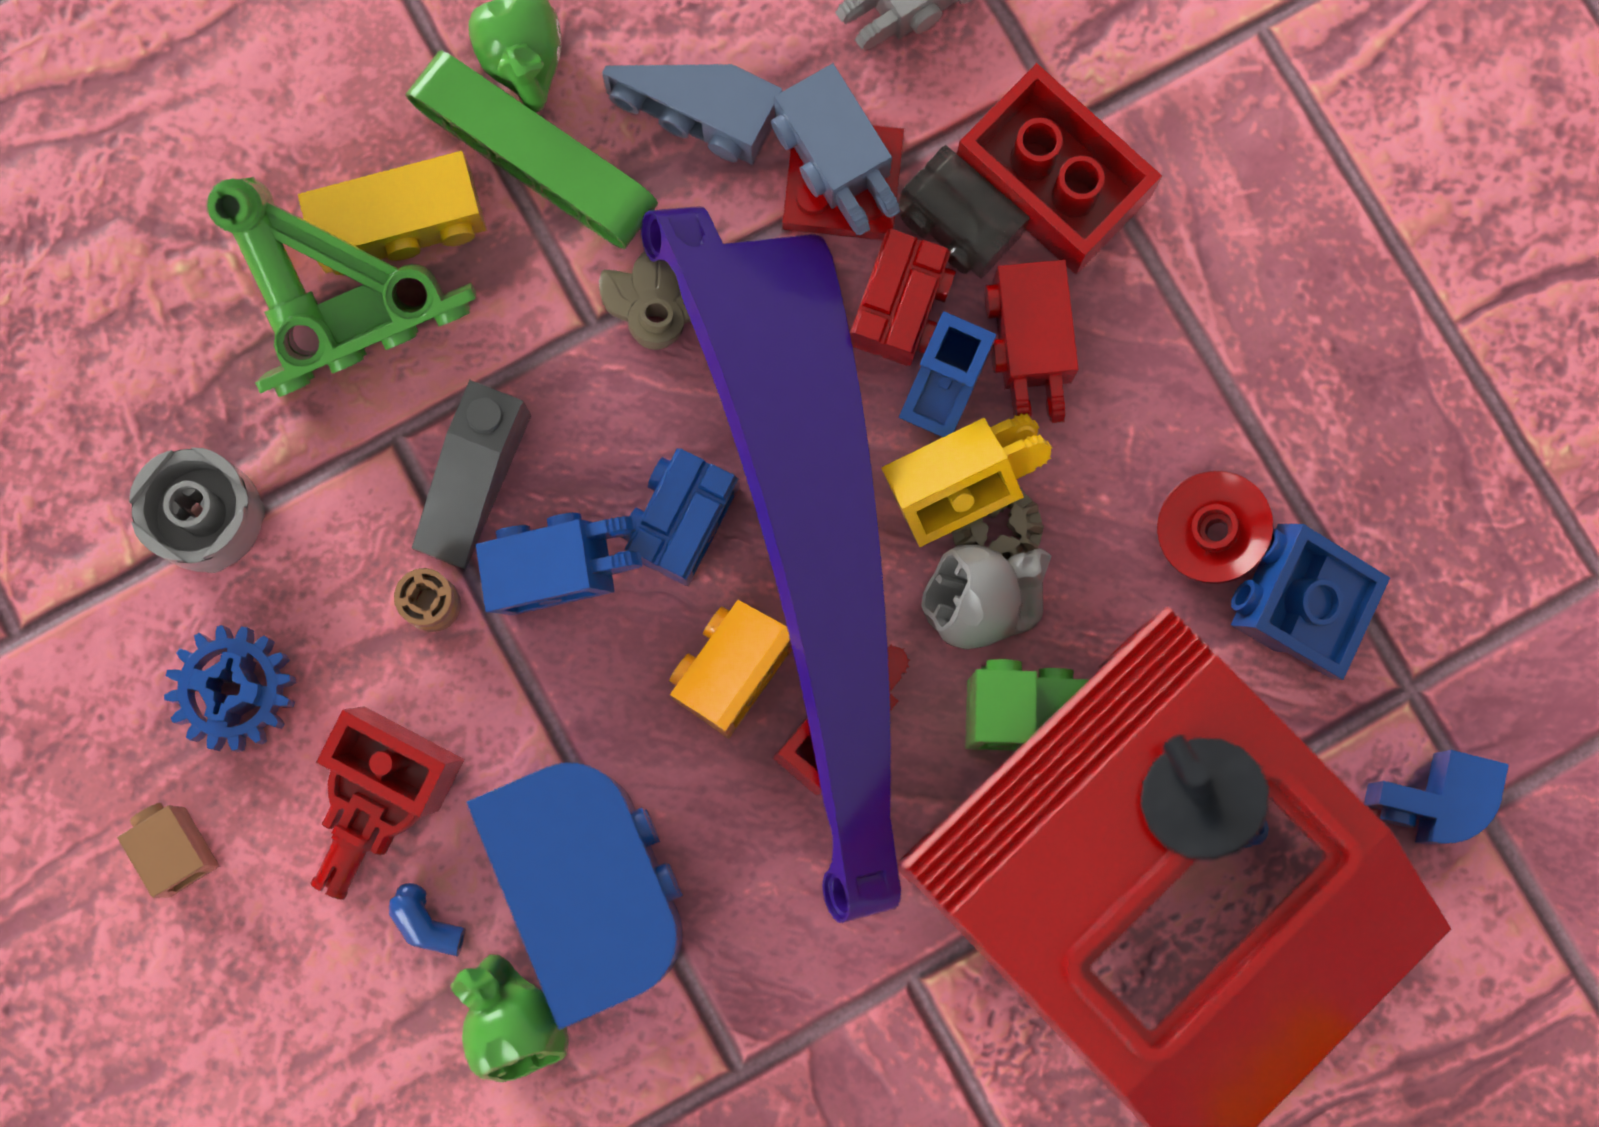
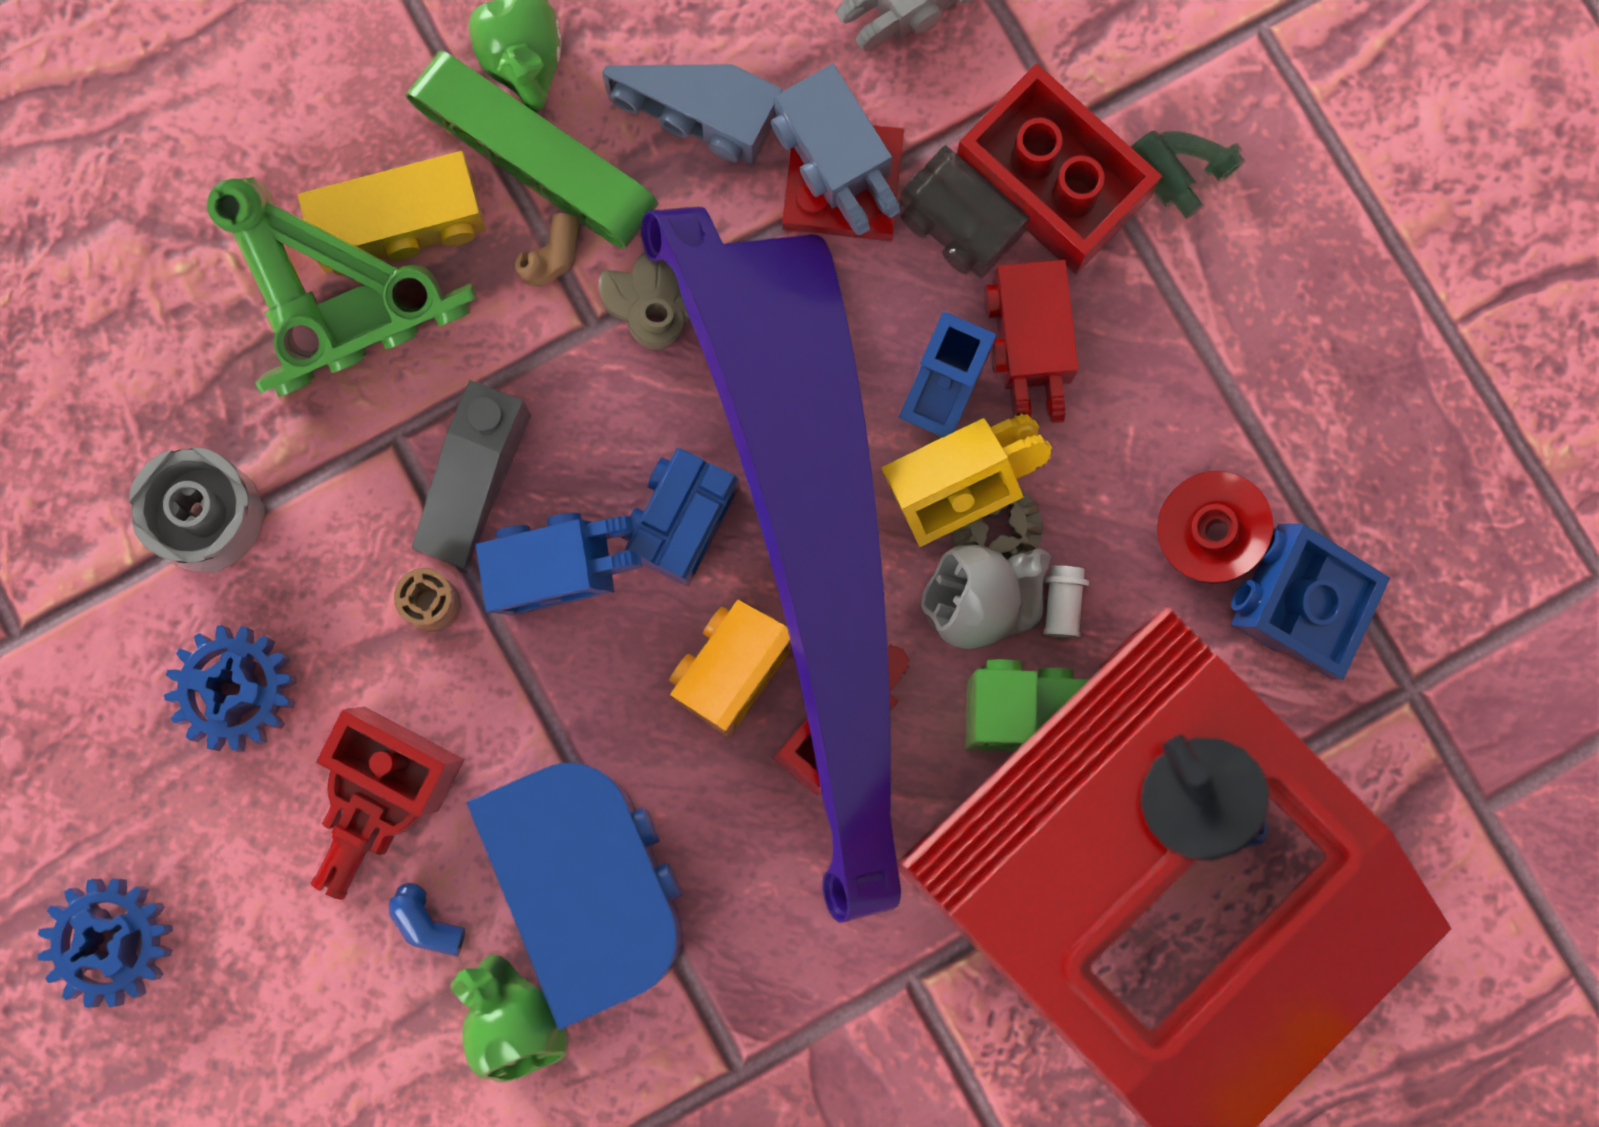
medium nougat brick [117,803,219,898] -> none
red brick [850,229,956,366] -> none
blue brick [1364,750,1509,845] -> none
none -> blue gear [37,878,173,1008]
none -> medium nougat arm [515,213,580,287]
none -> white pin [1043,566,1089,638]
none -> clear green plant [1131,130,1245,219]

